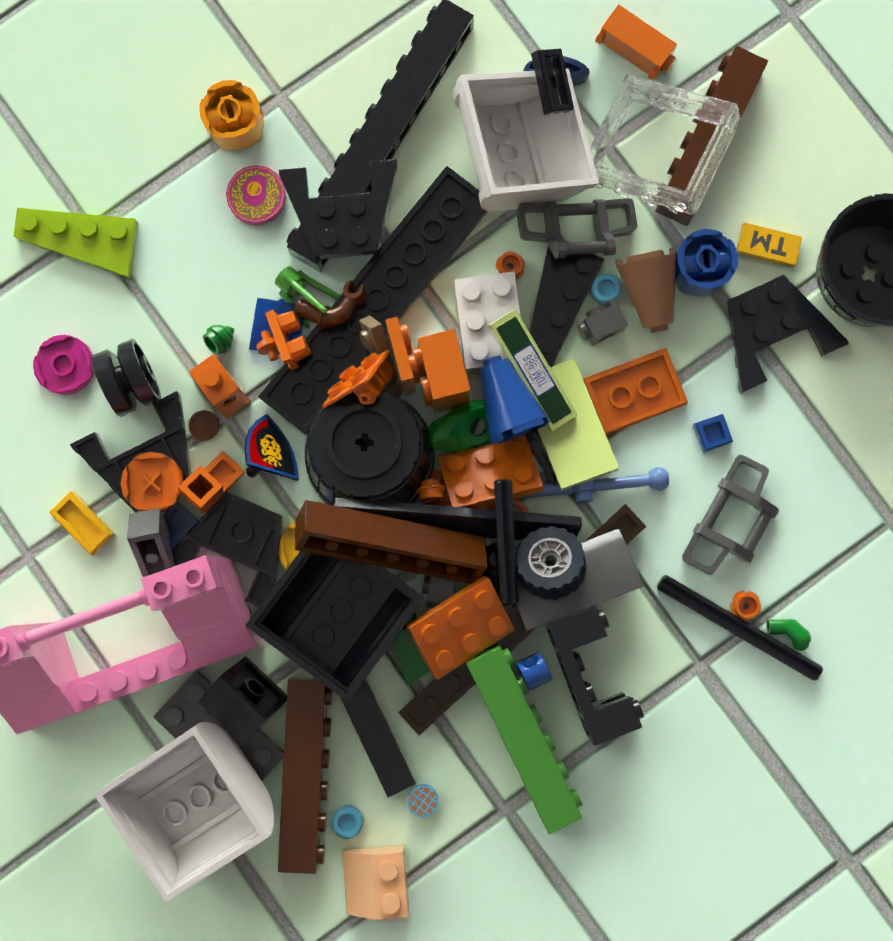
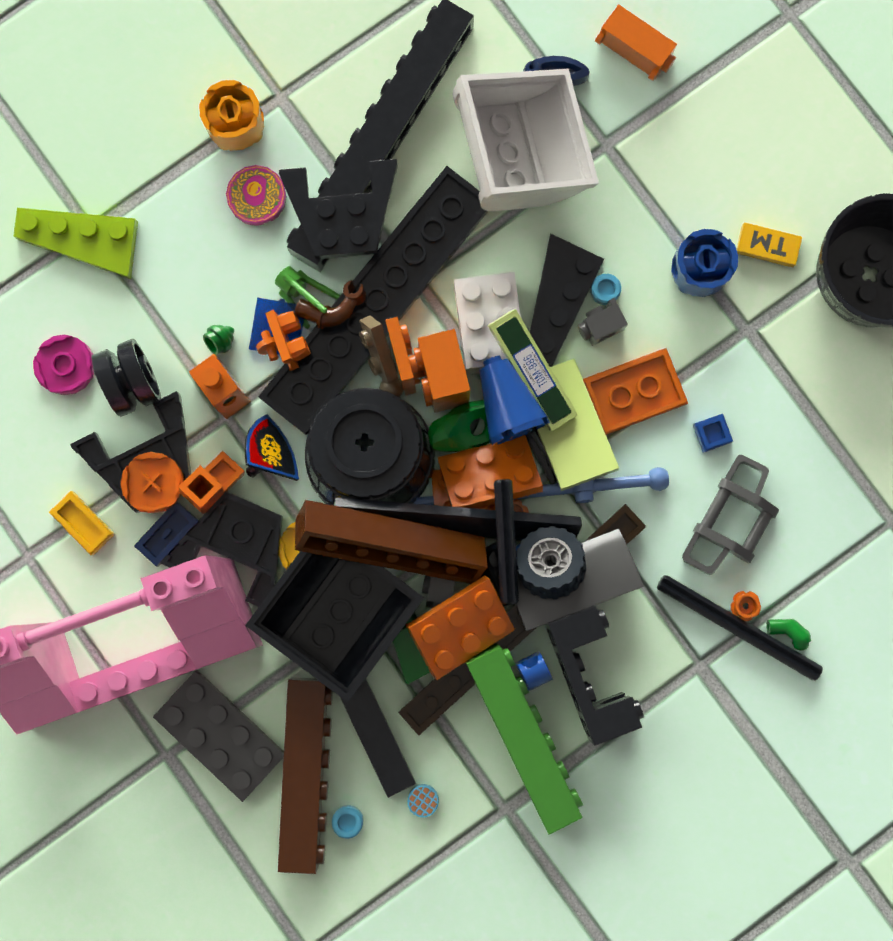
white container [94,722,274,903] -> none
dark grey slope [127,508,175,577] -> none
reddish brown piece [188,410,220,441] -> none
black slope [198,656,287,745] -> none
orange hinge [322,349,394,408] -> none
light nougat slope [342,845,409,920] -> none
orange plate [415,479,446,503] -> none
orange plate [496,251,525,280] -> none
dark grey bar [516,198,637,259] -> none
black tile [531,48,574,115] -> none
clear window [590,74,741,216] -> none
medium nougat cone [615,247,676,333] -> none
reddish brown brick [654,45,769,226] -> none
black wing [727,275,849,394] -> none

